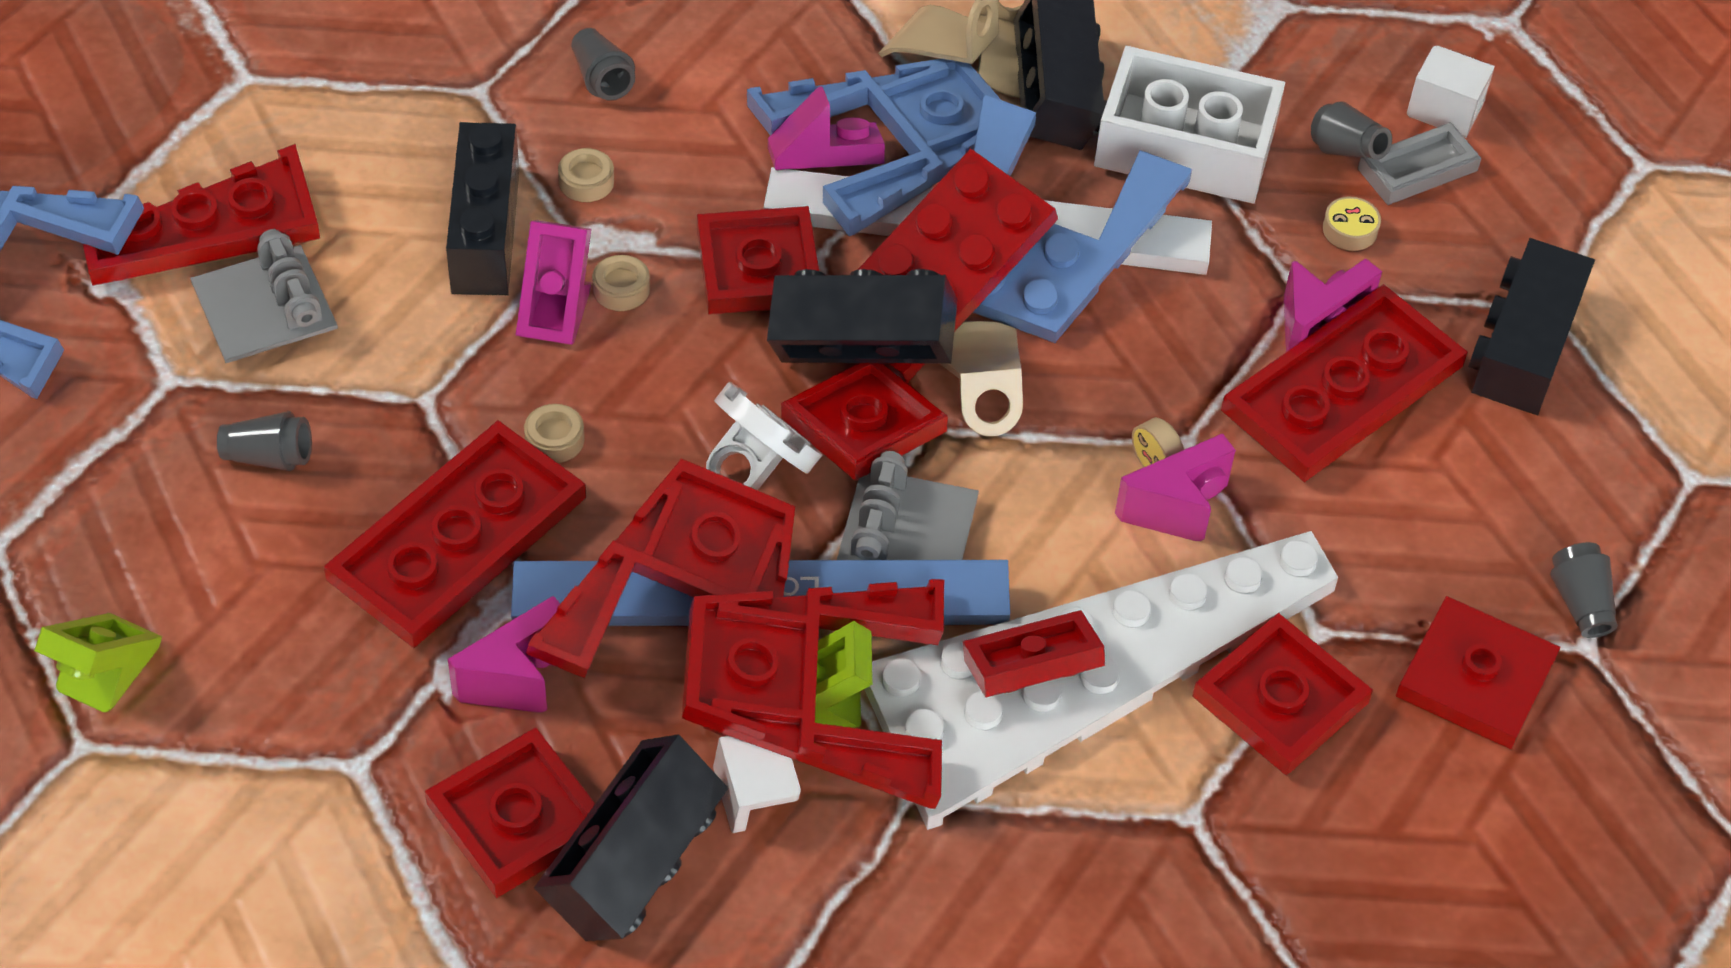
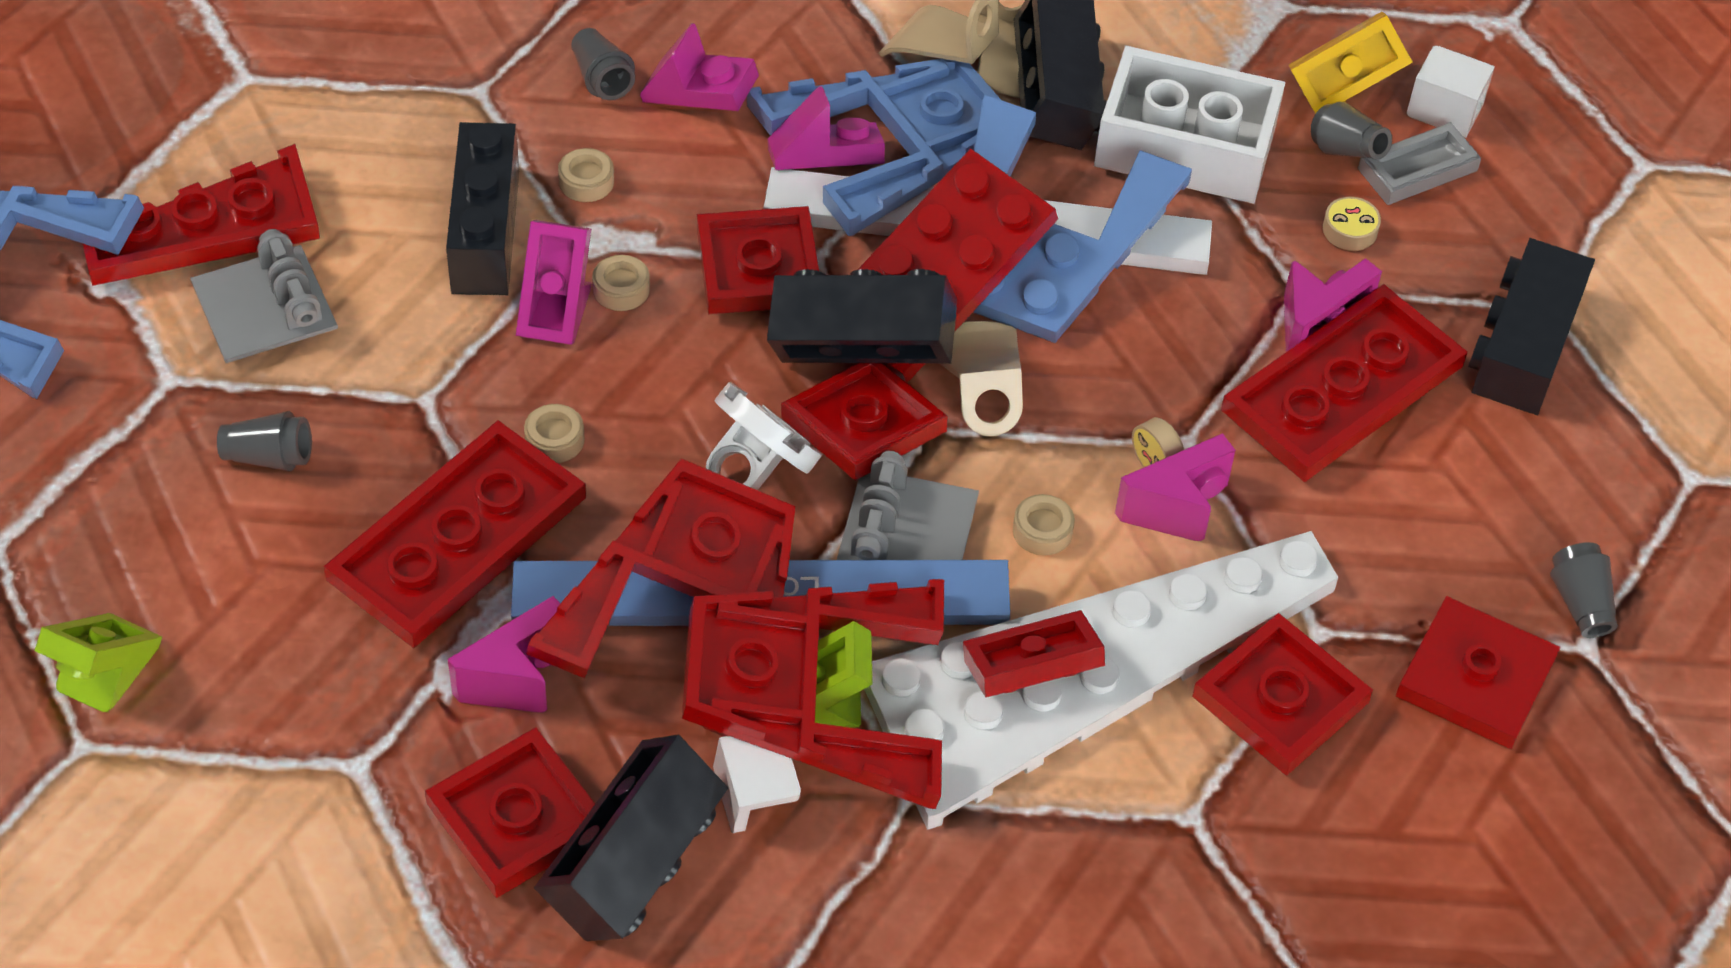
none -> dark pink slope [640,23,759,111]
none -> tan tile [1013,494,1075,555]
none -> yellow panel [1288,12,1413,114]

